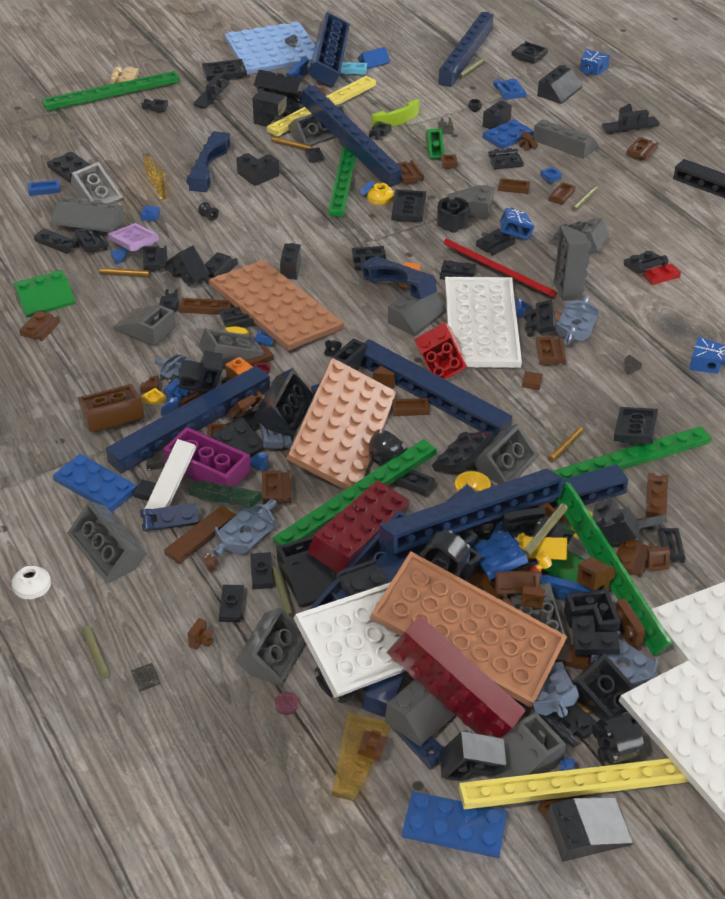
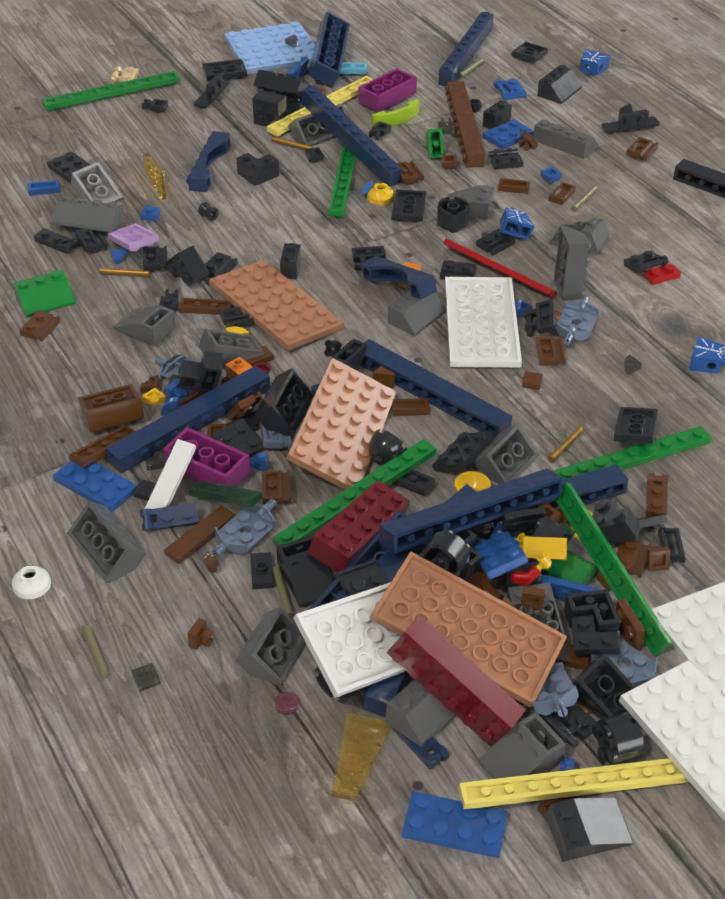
black plate [219,585,244,622] -> none
blue tile [254,329,273,346] -> none
reddish brown tile [357,729,387,761] -> none
blue panel [358,47,390,69] -> none
red slope [414,322,468,380] -> none
black brick [439,731,506,781] -> none
reddish brown plate [495,570,540,594] -> none
olive bar [523,503,568,556] -> none
reddish brown brick [577,557,615,591] -> none
none -> reddish brown tile [69,425,136,468]
none -> magenta brick [358,68,417,112]
none -> reddish brown brick [445,81,485,168]

